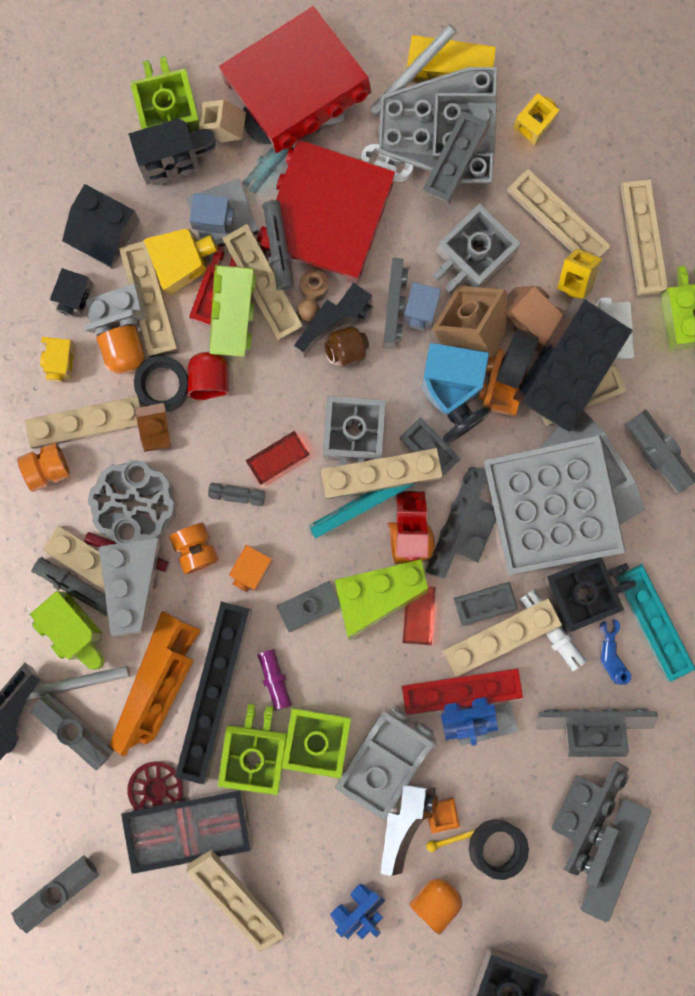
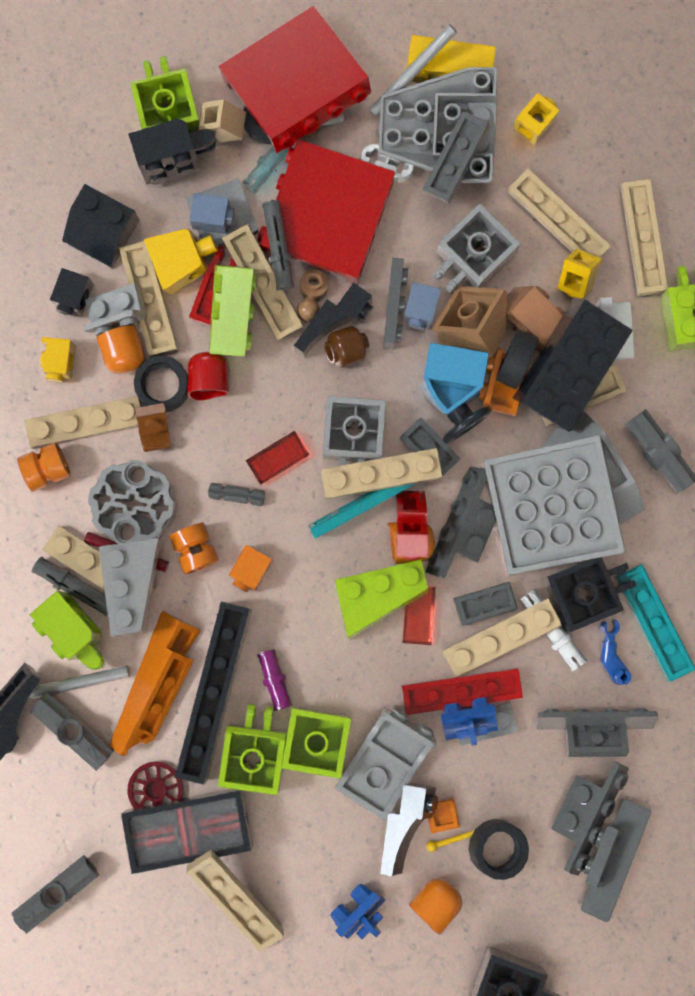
dark grey plate [277,581,341,632] -> none

